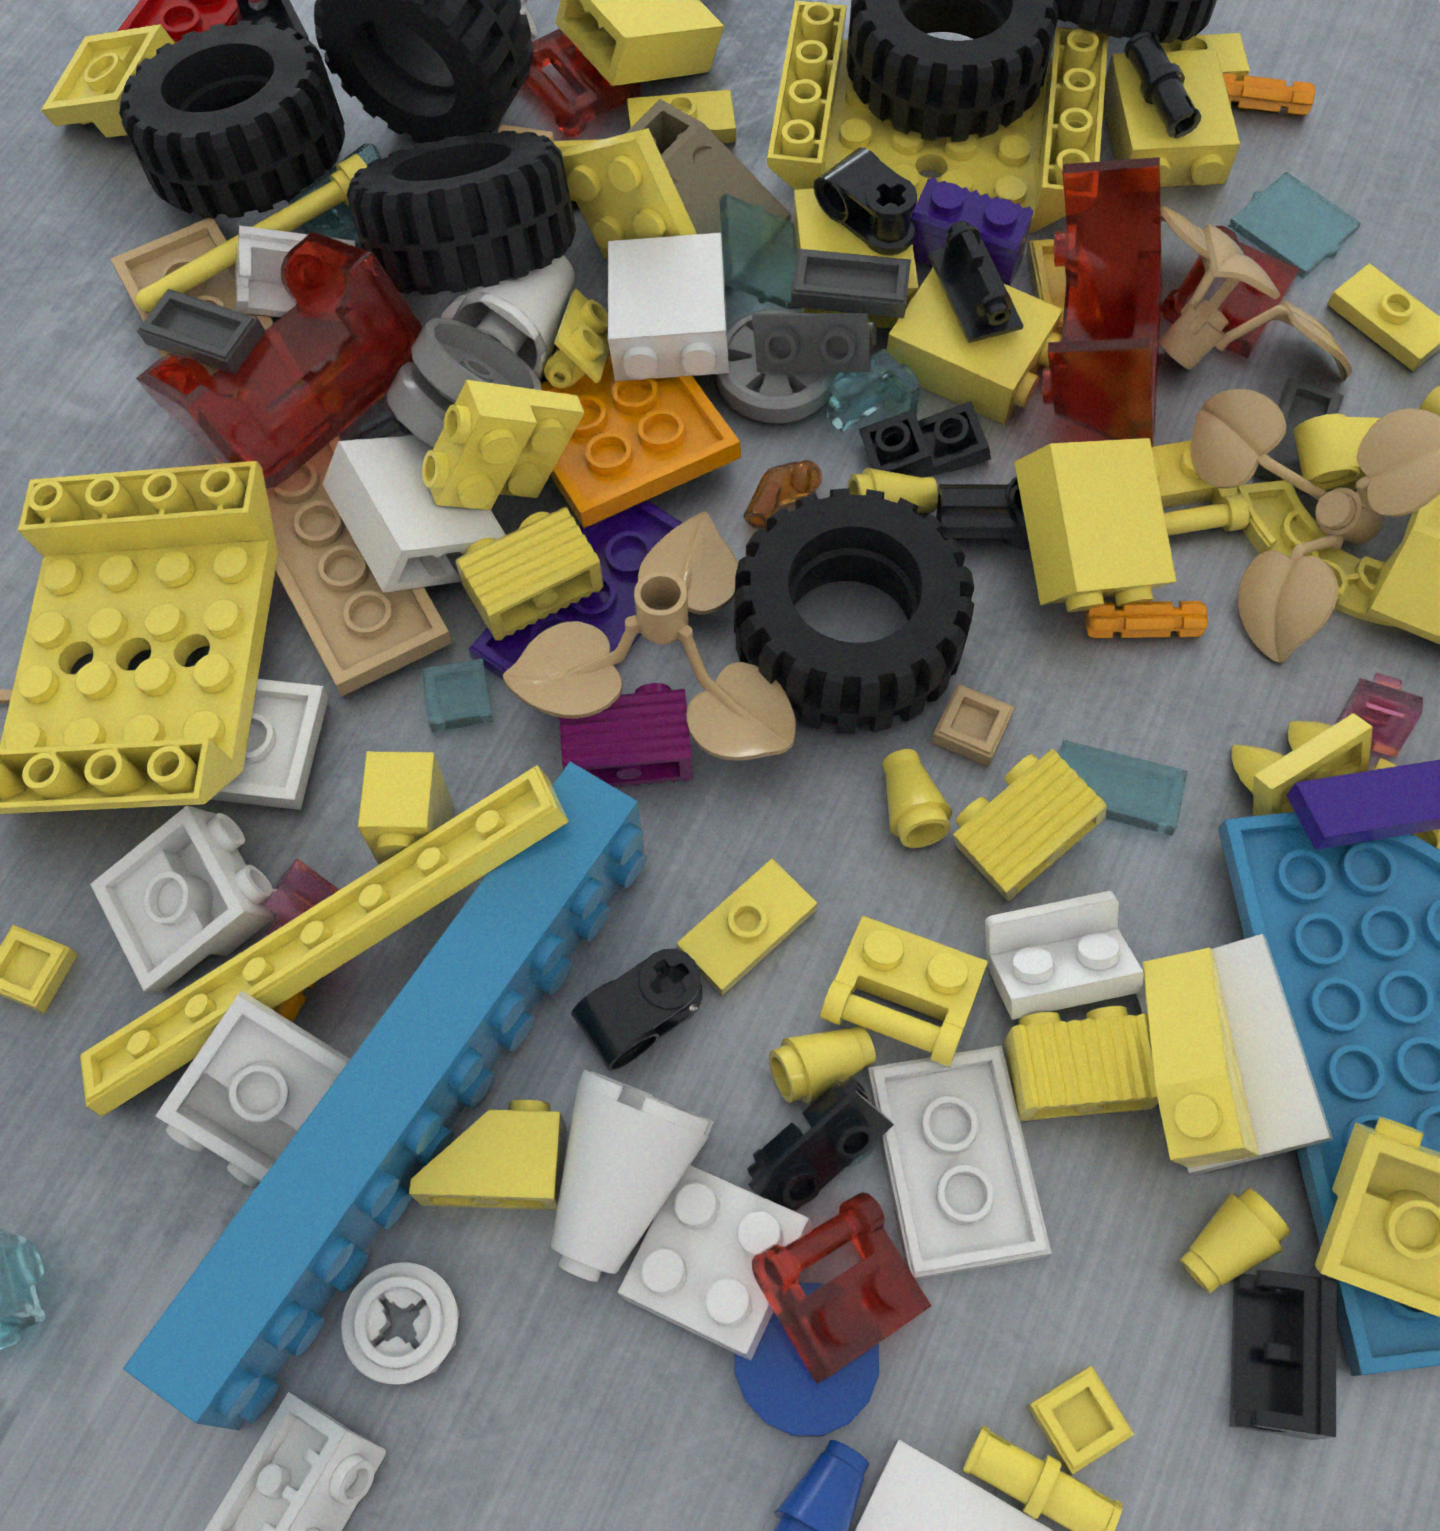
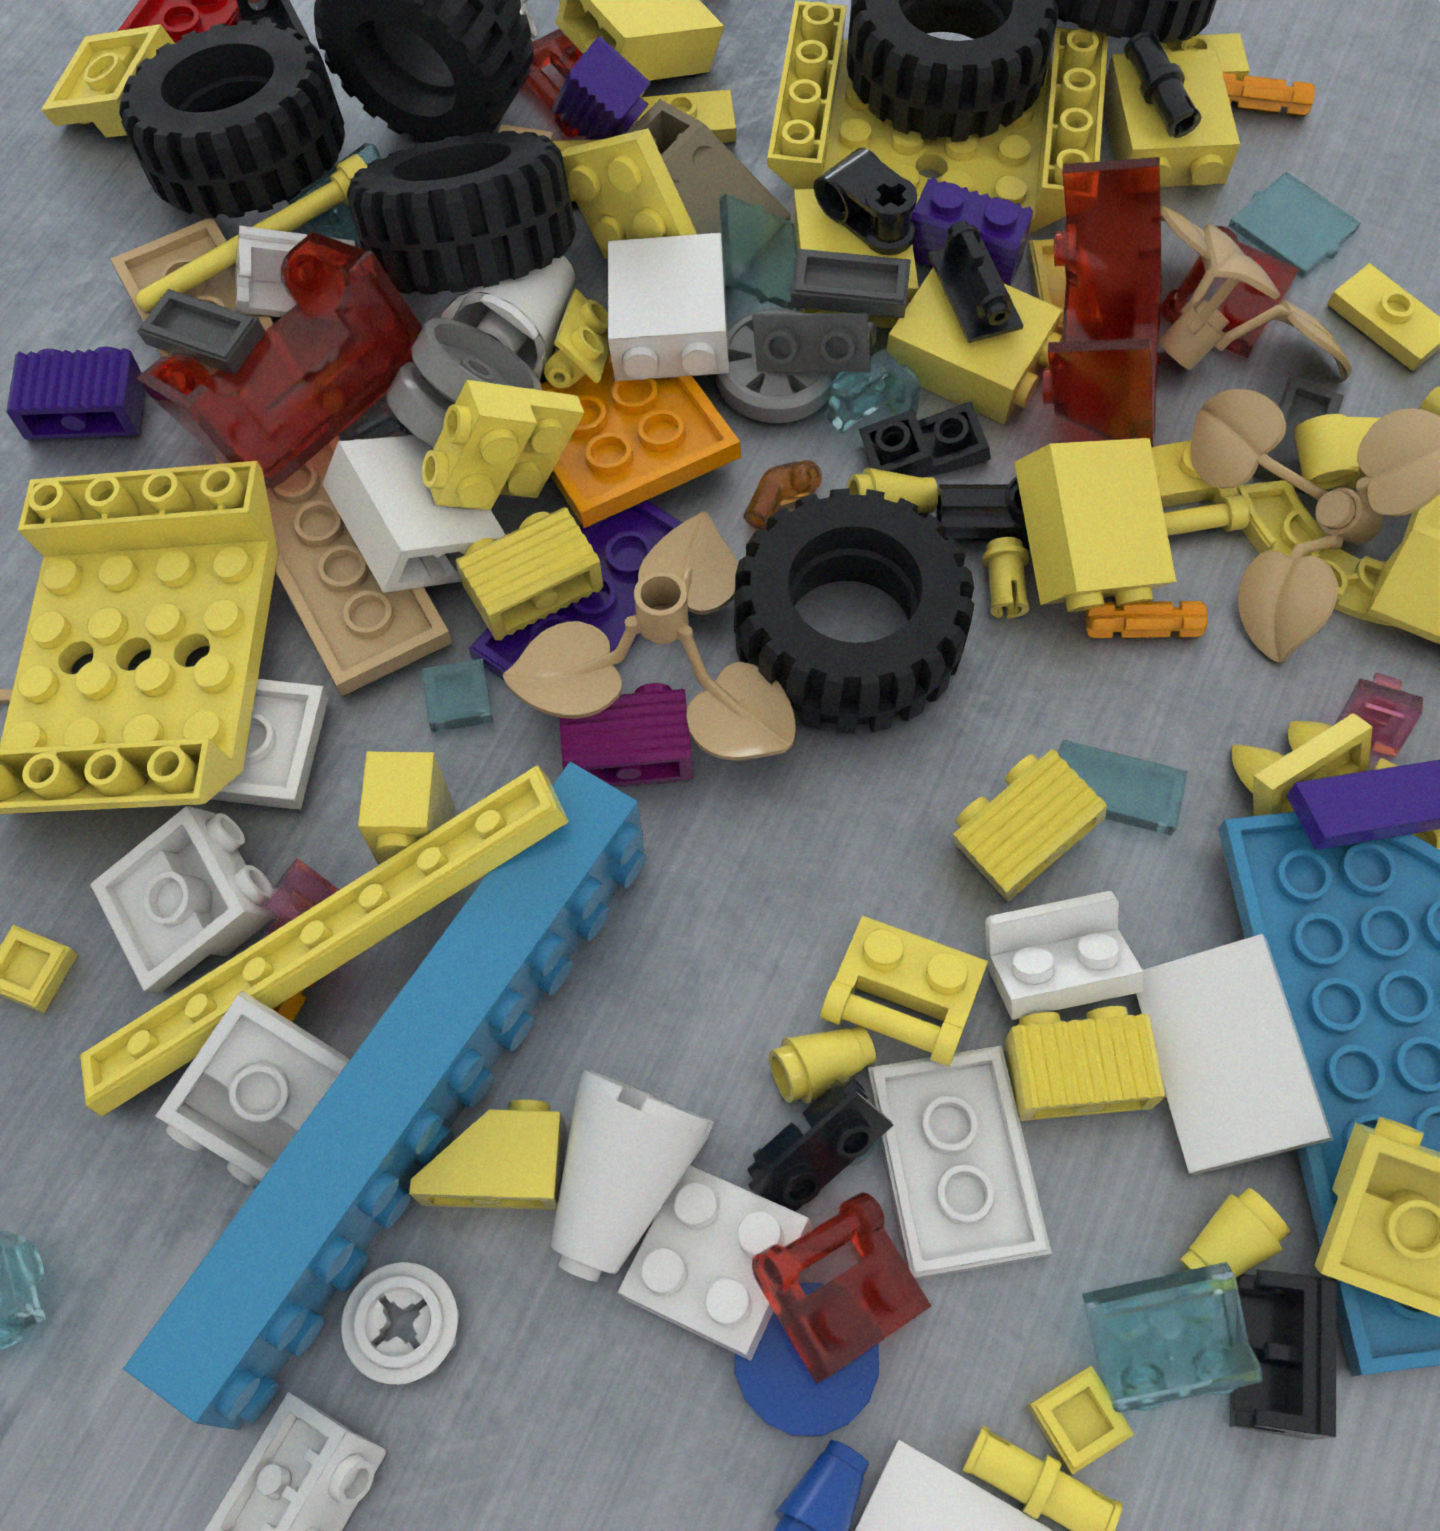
black piece [571,949,702,1071] -> none
light yellow plate [676,858,818,996] -> none
light yellow cone [882,749,952,848] -> none
tan tile [931,683,1015,767] -> none
light yellow slope [1143,947,1259,1168] -> none
none -> dark purple brick [6,346,147,439]
none -> dark purple brick [552,36,651,140]
none -> light yellow pin [981,537,1030,619]
none -> clear light blue bracket [1082,1262,1263,1412]

